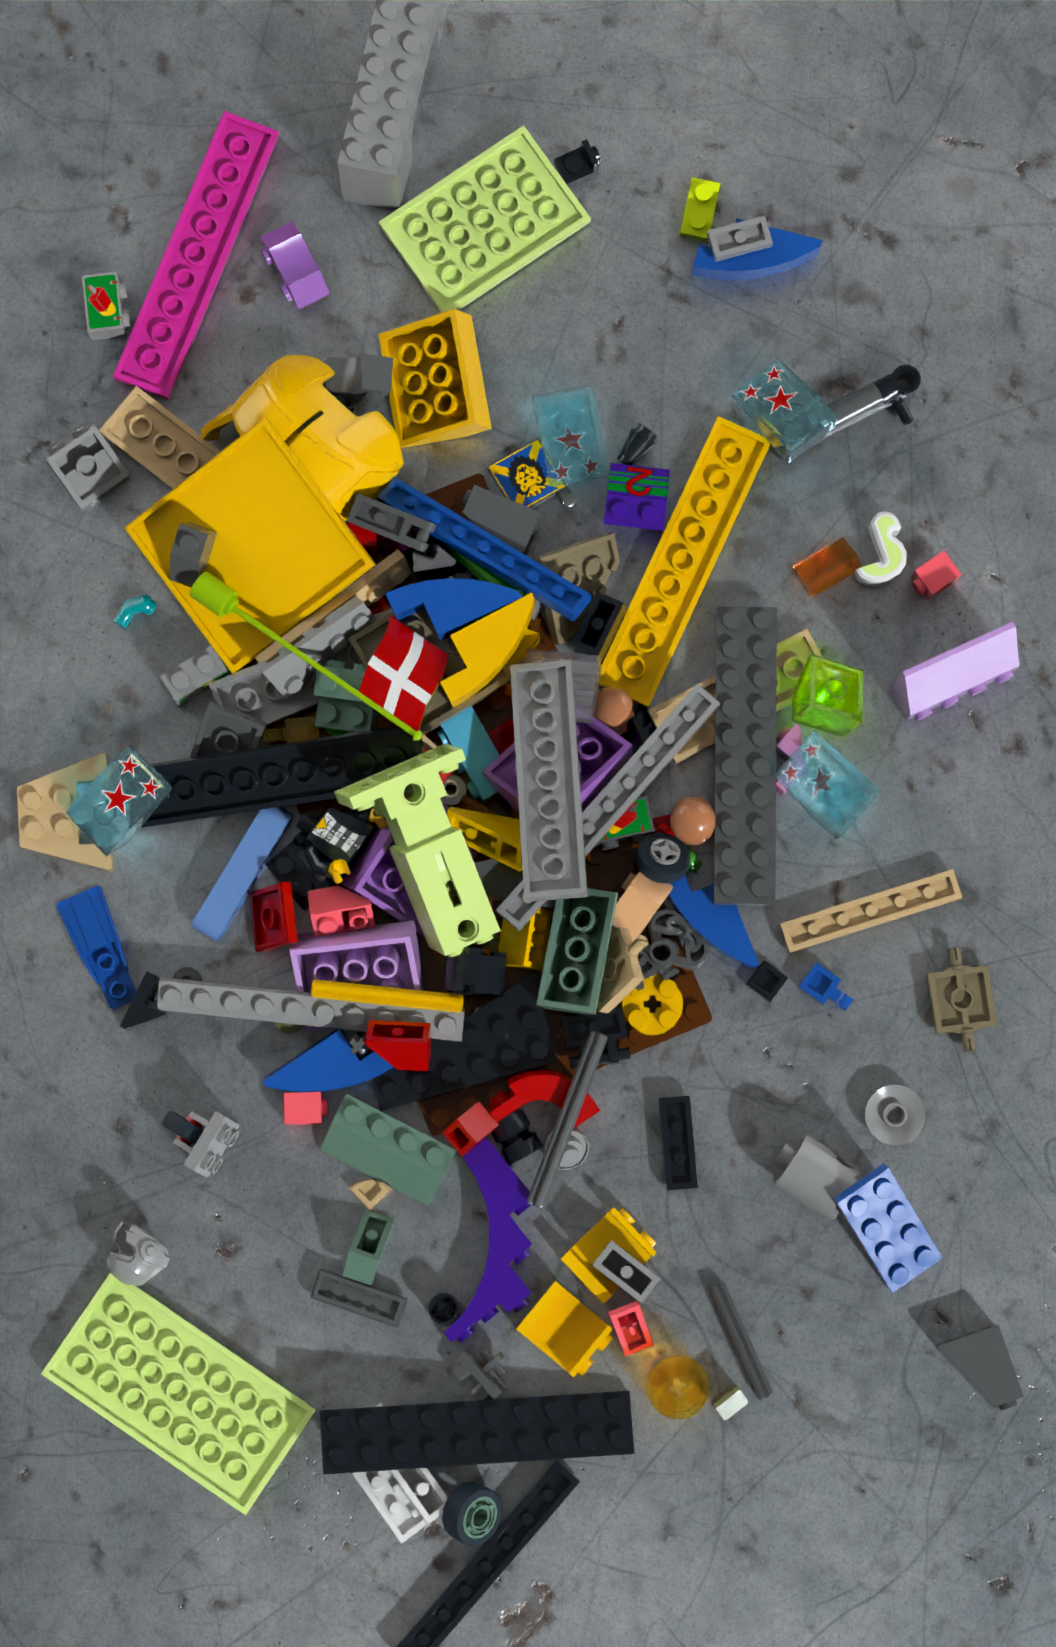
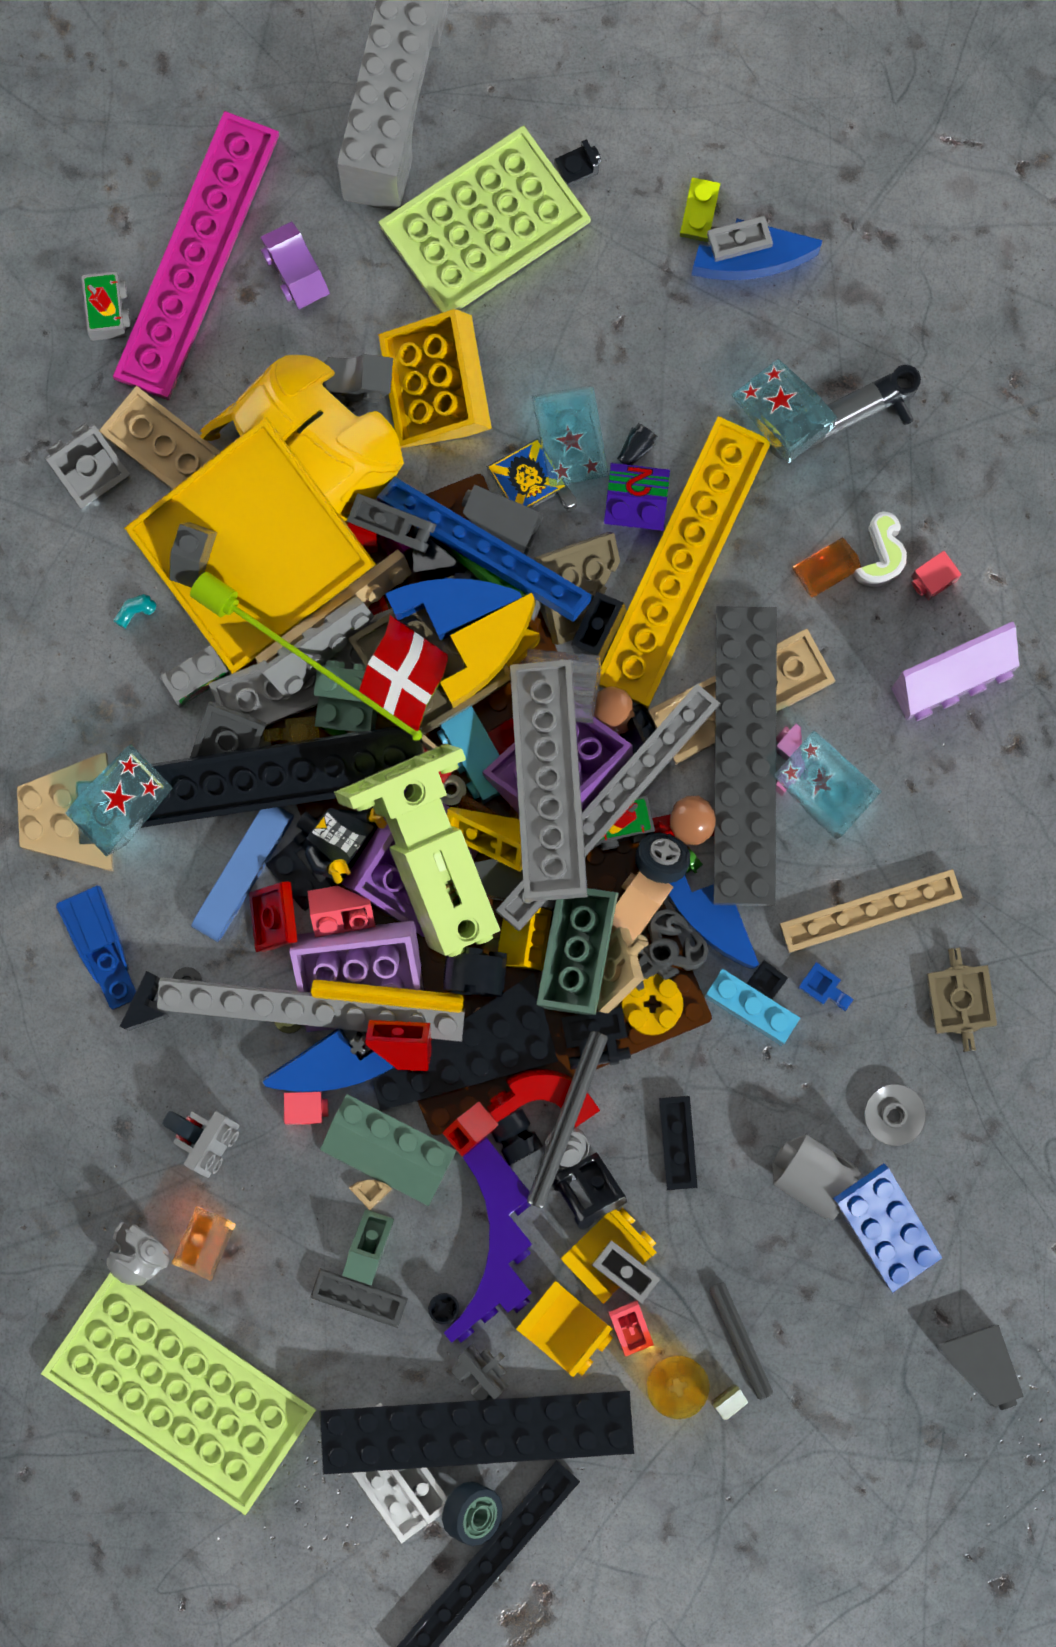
clear neon green slope [791,654,864,737] -> none
none -> clear orange brick [171,1206,236,1281]
none -> black plate [552,1152,627,1229]
none -> medium azure brick [704,969,800,1046]

